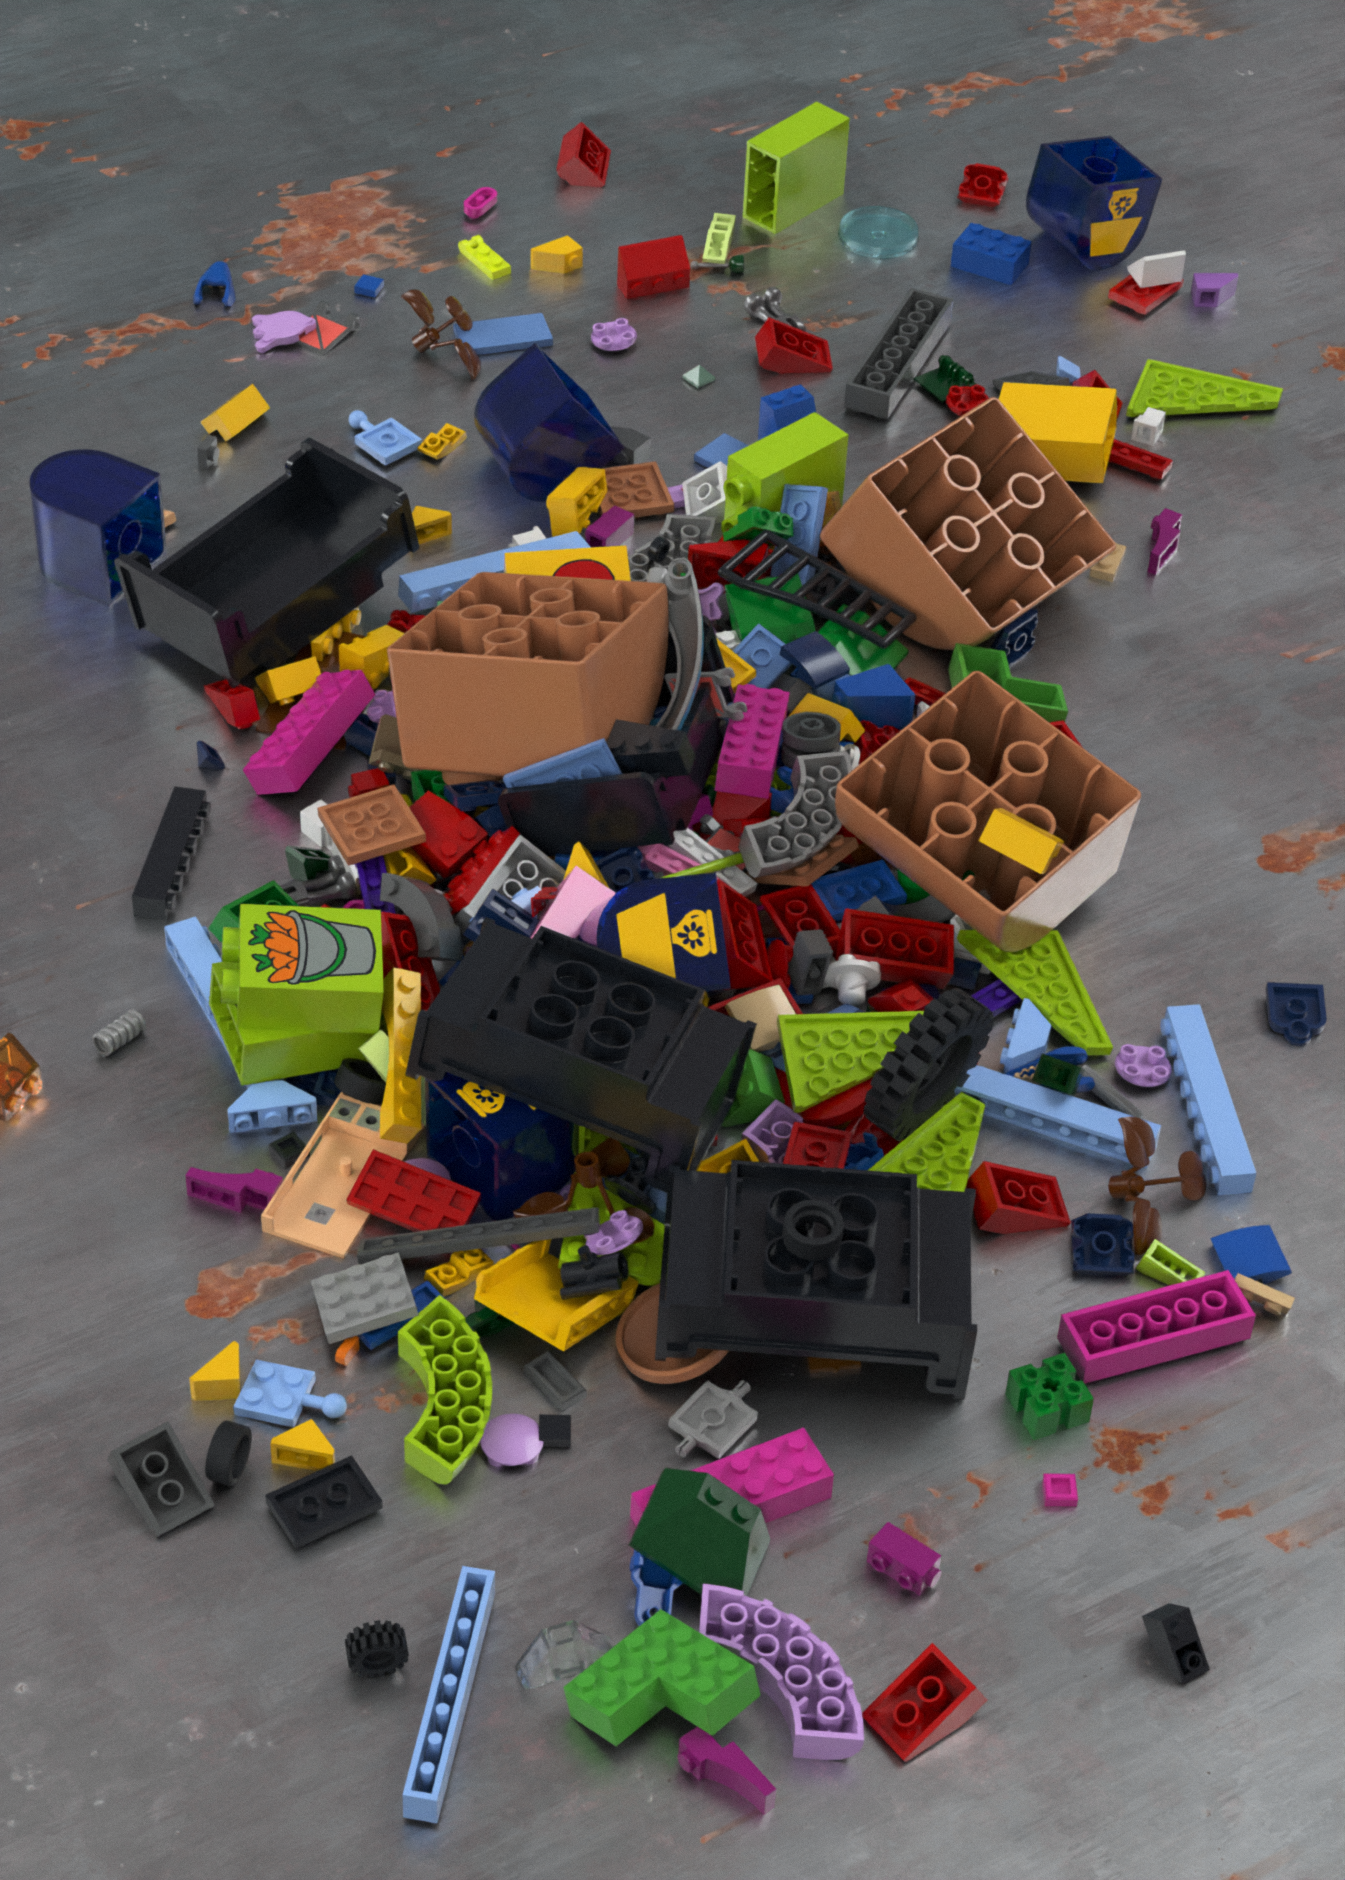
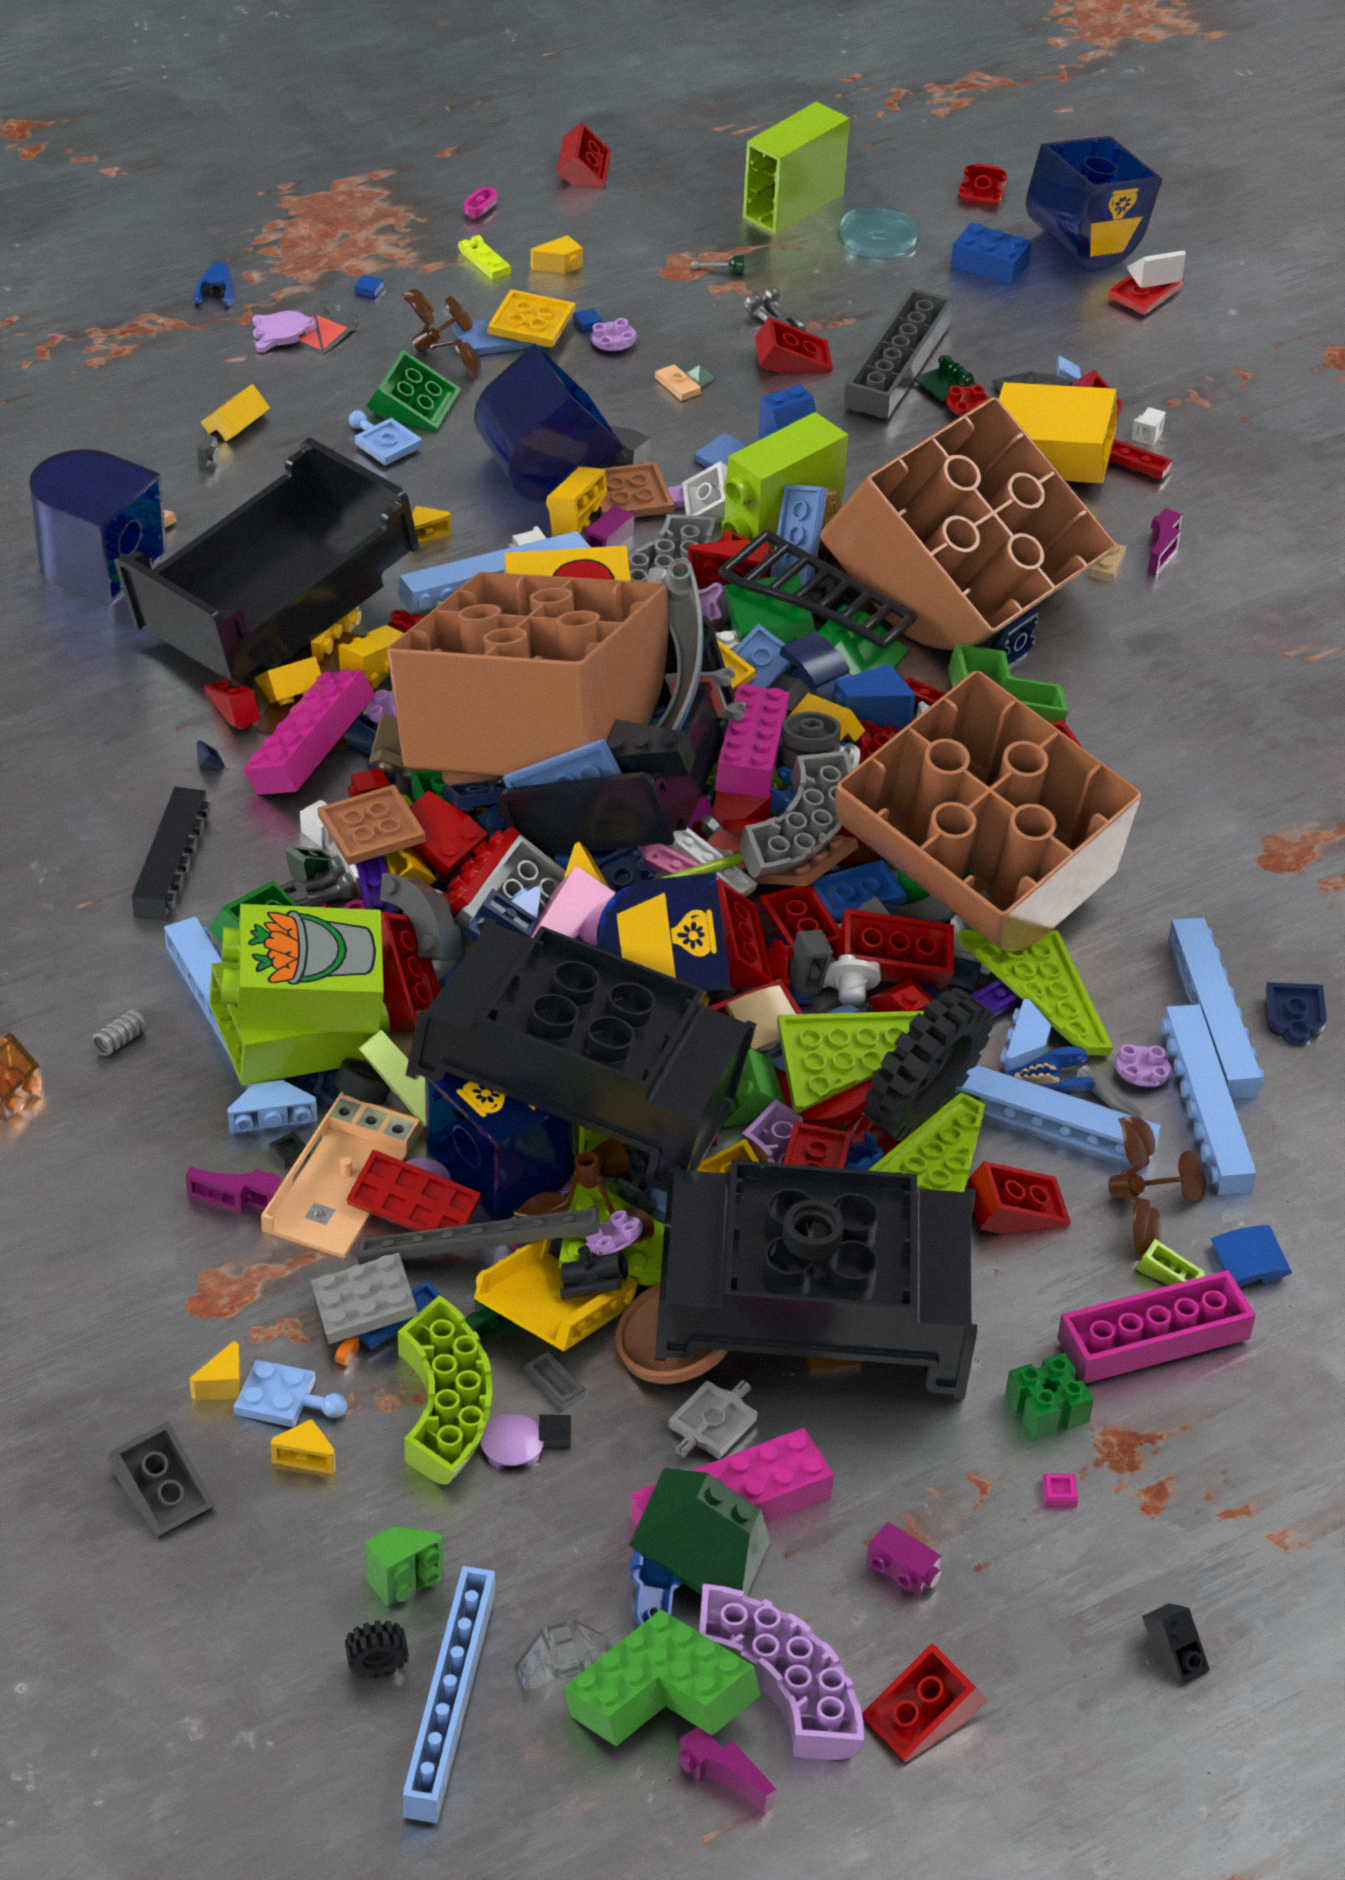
black tyre [205,1420,252,1486] -> none
black plate [265,1455,383,1549] -> none
yellow arch [380,968,421,1144] -> none
yellow slope [417,423,467,460] -> none
yellow slope [423,1248,494,1297] -> none
red piece [531,887,558,917] -> none
red slope [617,235,690,299] -> none
black tile [648,536,670,563] -> none
yellowish green slope [702,213,736,264] -> none
green plate [723,507,793,549] -> none
yellow piece [979,808,1064,874] -> none
dark green slope [1032,1053,1085,1096] -> none
dark blue slope [1071,1213,1134,1276] -> none
lime wing [1126,359,1283,417] -> none
medium lavender slope [1191,273,1239,307] -> none
tan plate [1234,1273,1295,1315] -> none
none -> bright green slope [365,1526,444,1608]
none -> green slope [366,349,461,431]
none -> yellow plate [487,289,575,348]
none -> blue tile [573,308,603,332]
none -> light nougat plate [655,364,701,401]
none -> light blue brick [1168,917,1264,1099]

